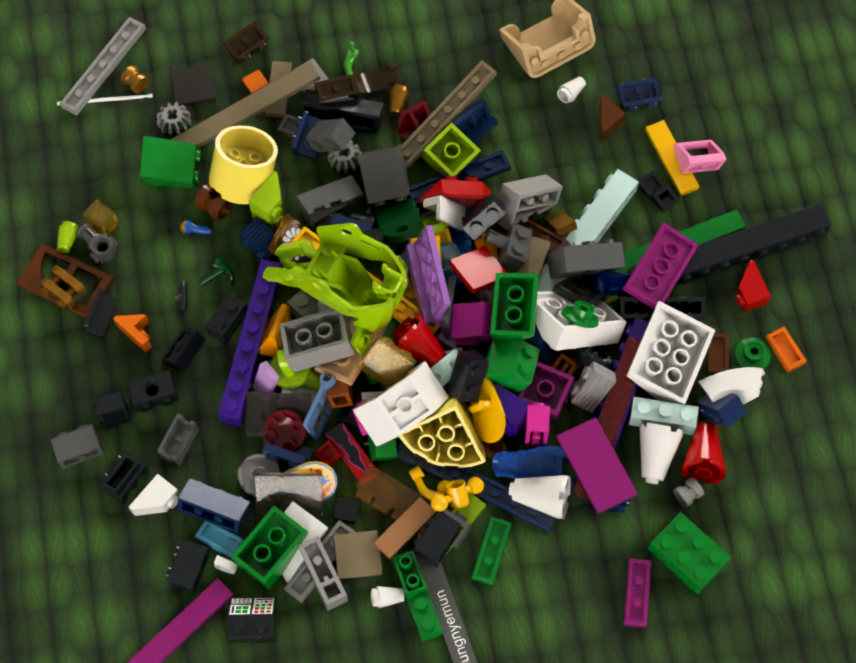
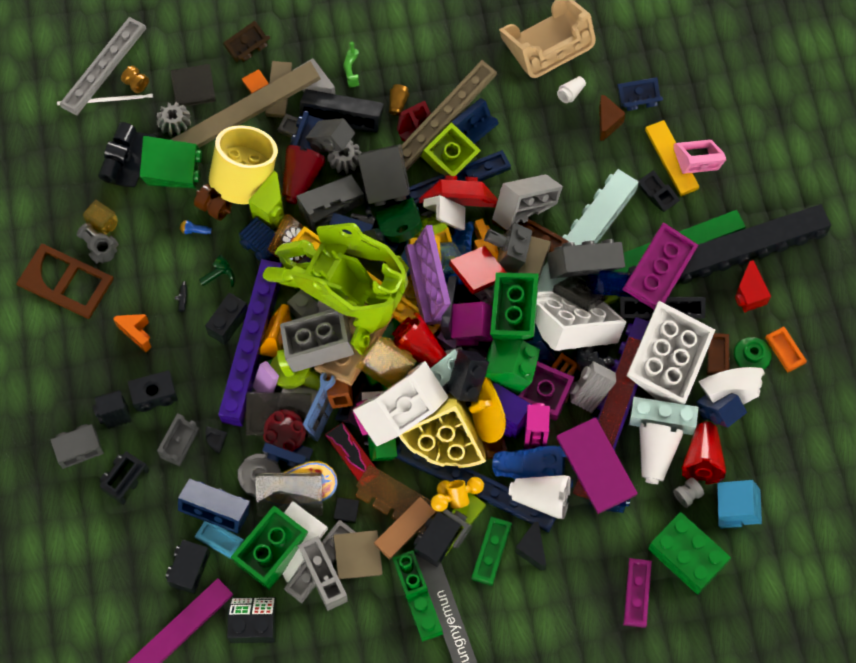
pearl gold brick [39,265,87,310] -> none
lime cone [57,221,78,253] -> none
black panel [83,288,118,339] -> none
white slope [129,474,180,516] -> none
black slope [161,327,205,373] -> none
white tile [214,555,238,574] -> none
dark brown piece [314,63,405,103] -> none
red tile [314,439,344,467] -> none
white cone [371,586,404,608] -> none
yellow piece [409,465,444,501] -> none
black brick [462,193,507,241] -> none
pearl gold tile [543,211,577,236] -> none
green piece [562,301,599,328] -> none
none -> black panel [98,122,155,187]
none -> black tile [205,426,228,454]
none -> dark red cone [282,145,325,204]
none -> black slope [515,522,546,571]
none -> dark azure plate [717,480,762,528]

